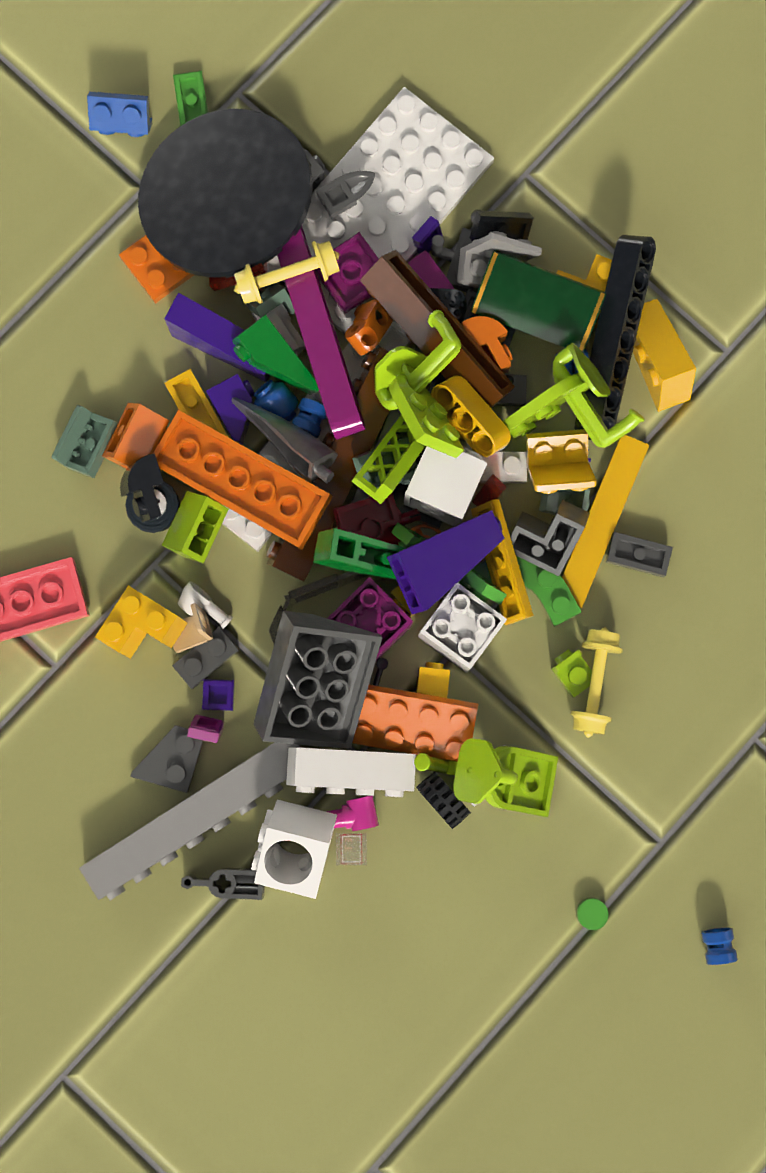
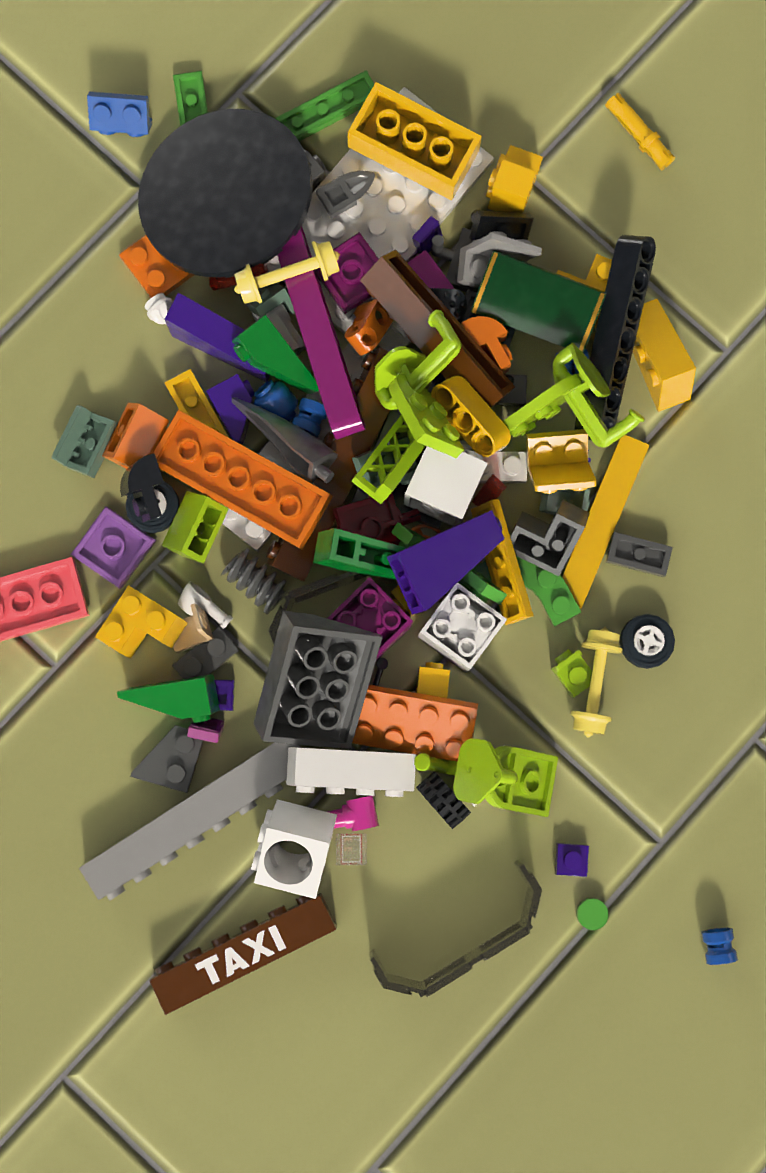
dark grey piece [181,868,265,900] -> none
none -> medium lavender tile [70,506,156,589]
none -> green slope [117,674,220,723]
none -> white plate [145,293,173,324]
none -> reddish brown brick [149,893,337,1015]
none -> dark grey piece [221,548,288,614]
none -> bright green tile [275,70,374,142]
none -> yellow brick [348,82,482,201]
none -> clear smoke windscreen [370,860,542,997]
none -> yellow brick [485,145,543,212]
none -> dark purple plate [555,843,589,877]
none -> yellow pin [605,93,676,171]
none -> black wheel [619,614,675,669]

